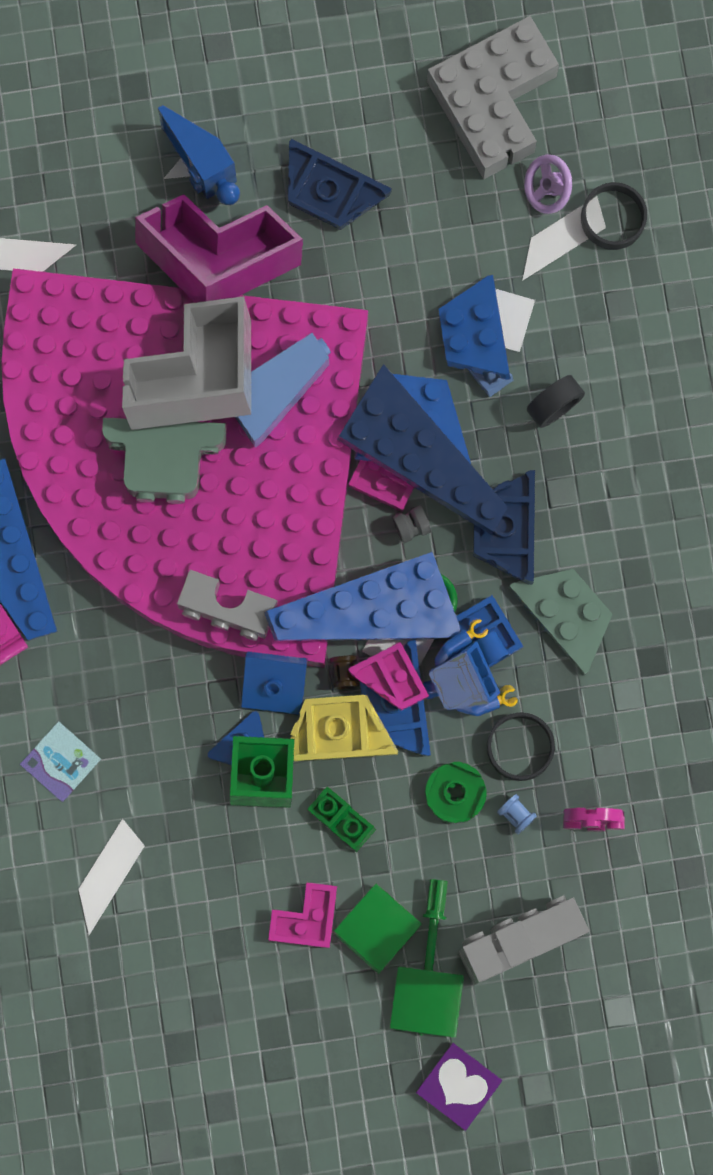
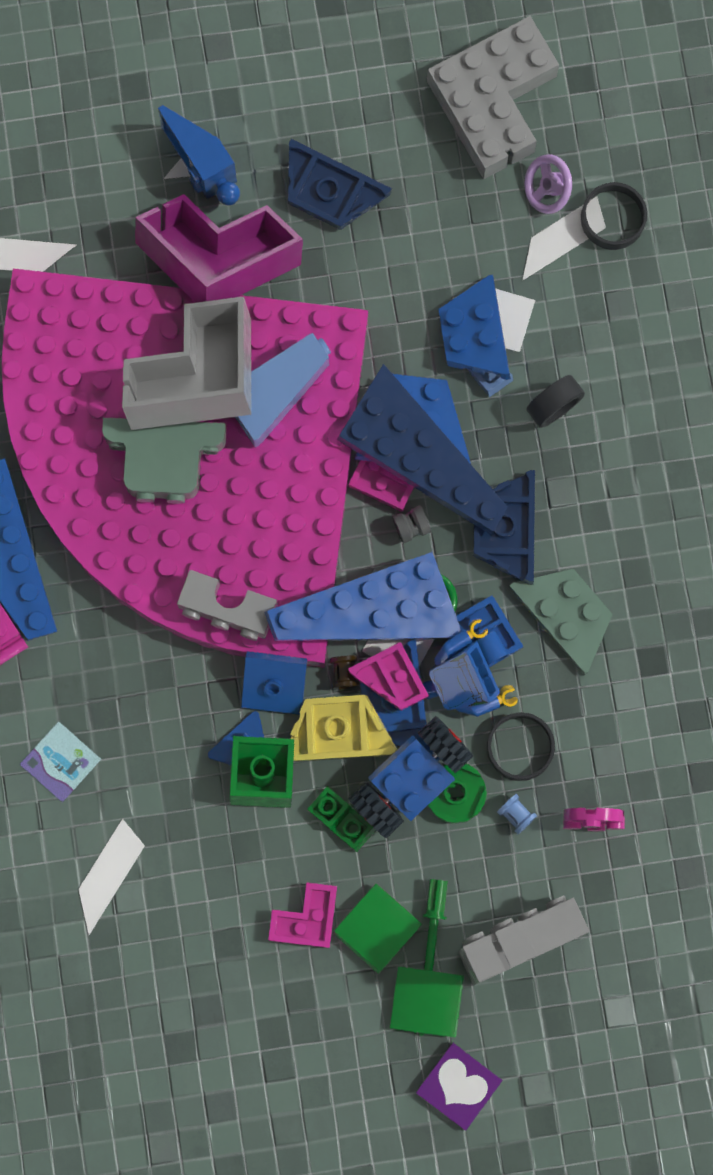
none -> plate [348,716,474,838]

